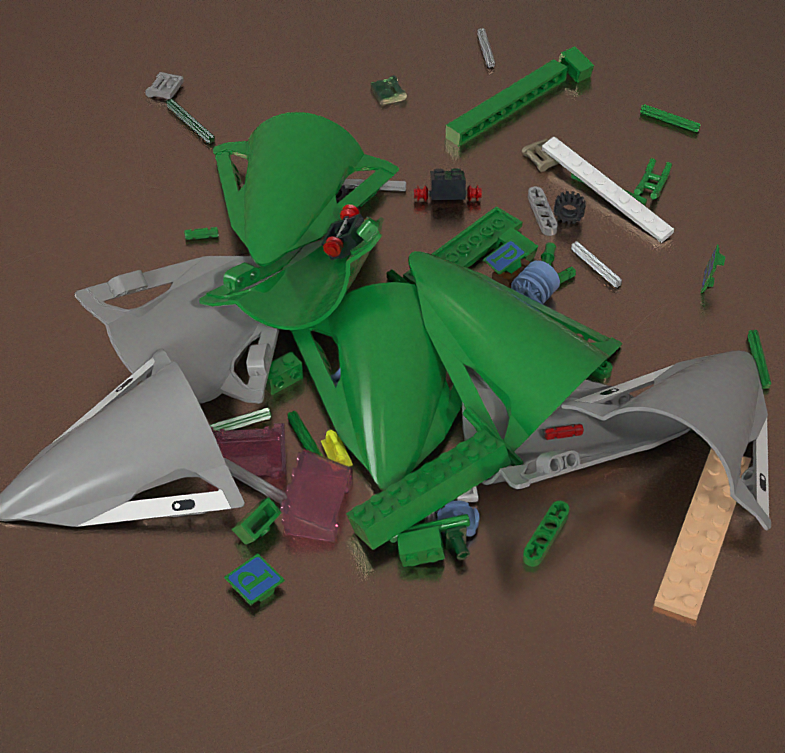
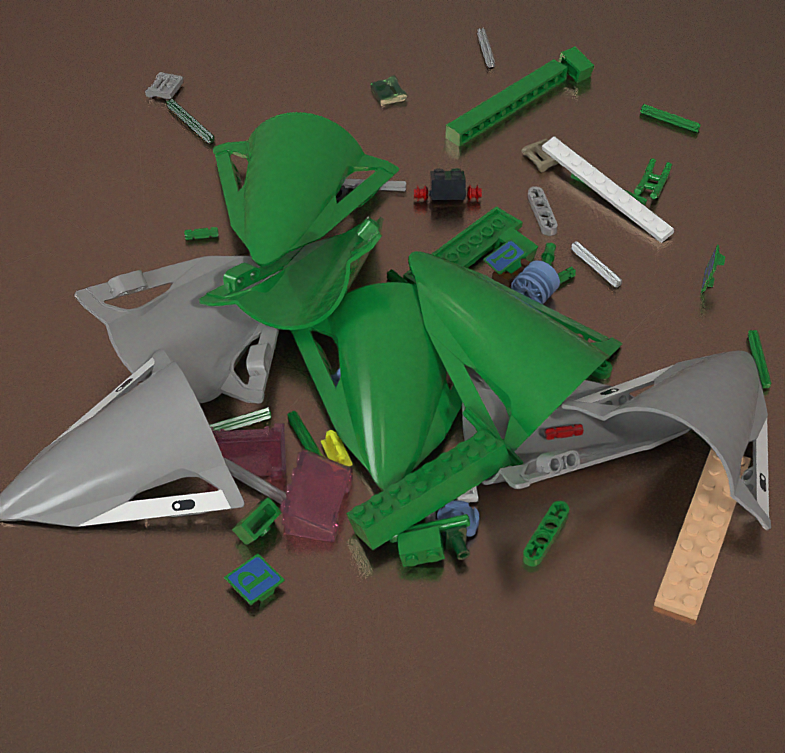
green brick [265,352,303,395] -> none
black brick [321,204,364,260] -> none
black tyre [554,191,586,224] -> none

